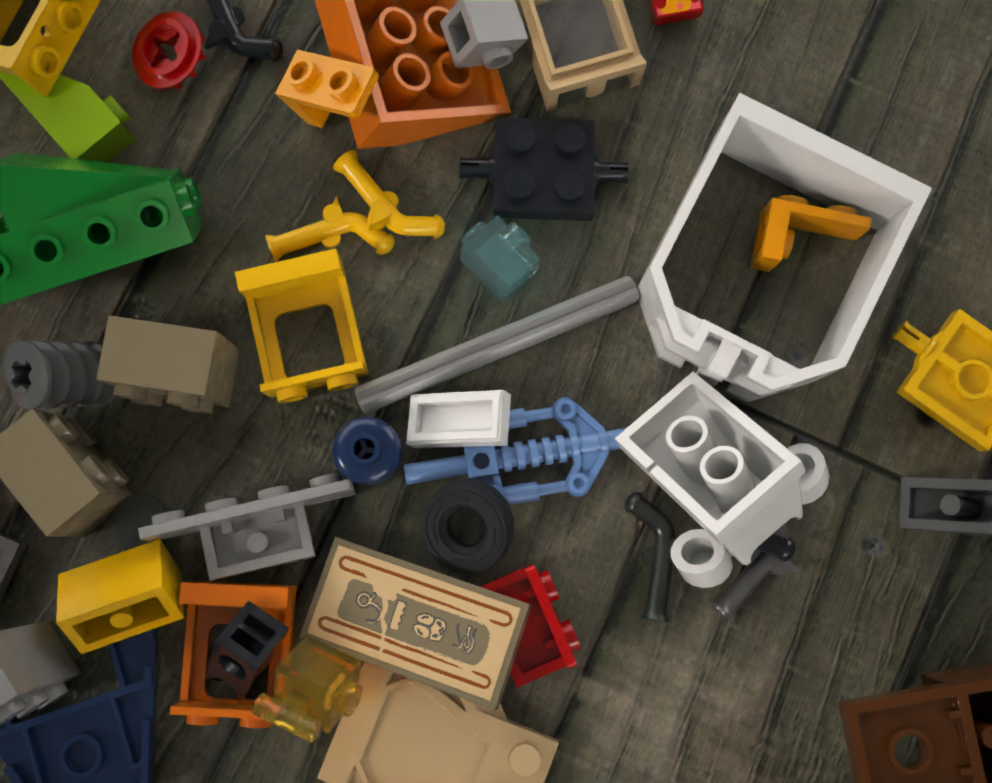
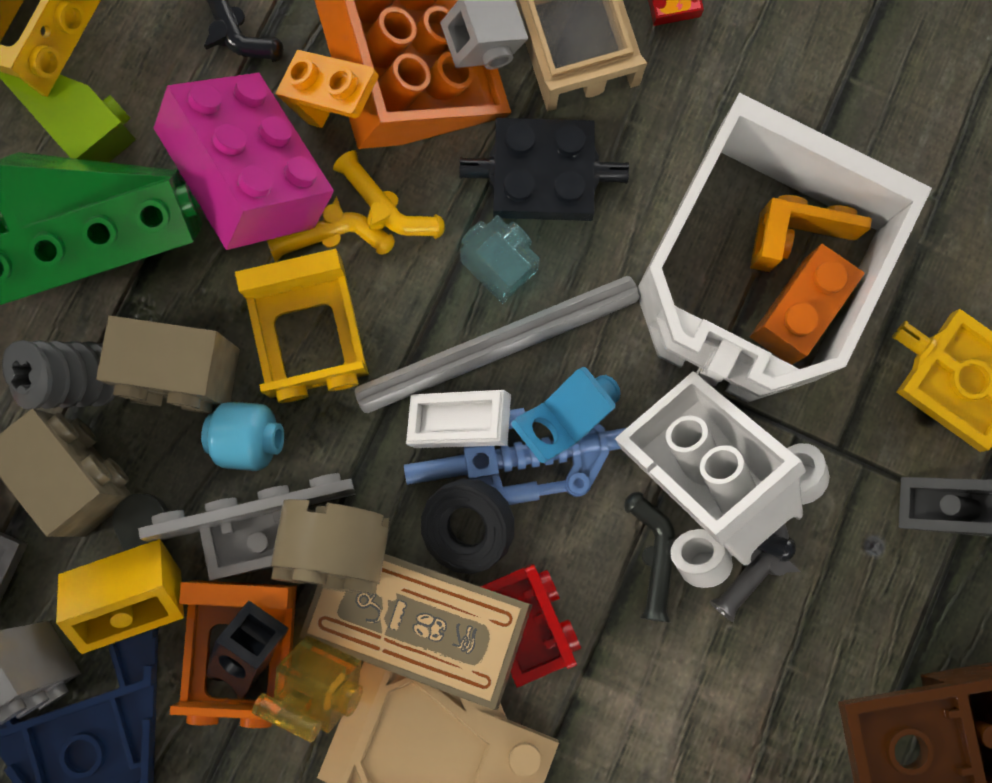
red gear [132,11,207,92] -> none
dark blue head [332,416,403,486] -> none
none -> dark pink brick [154,73,334,250]
none -> medium azure head [201,402,284,471]
none -> dark tan brick [270,499,391,594]
none -> dark azure bracket [511,367,620,463]
none -> orange brick [749,243,865,365]

